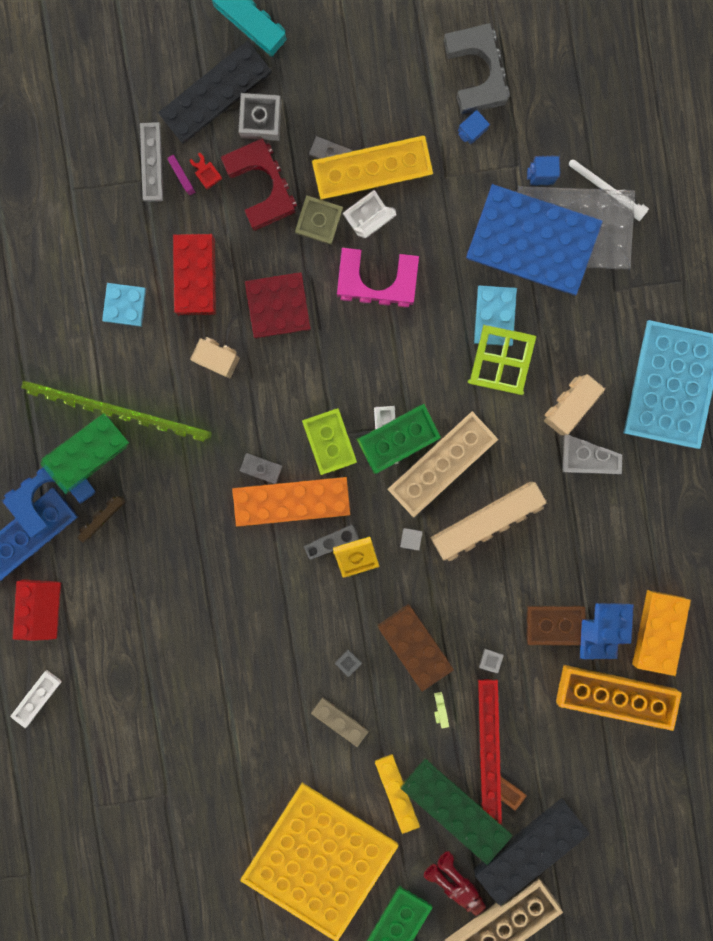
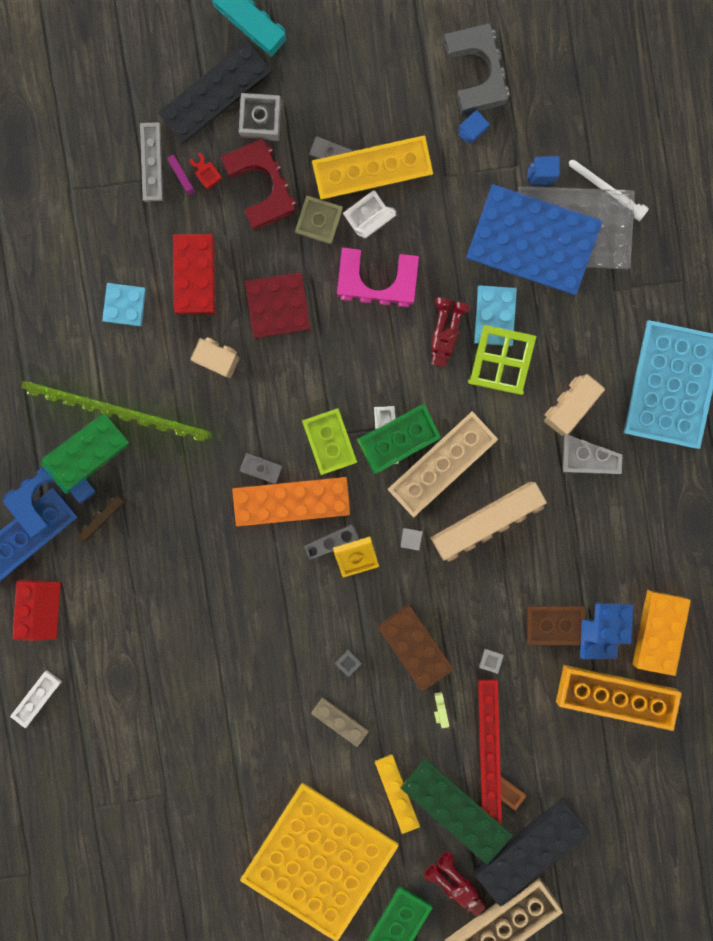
none -> dark red piece [431,297,471,367]

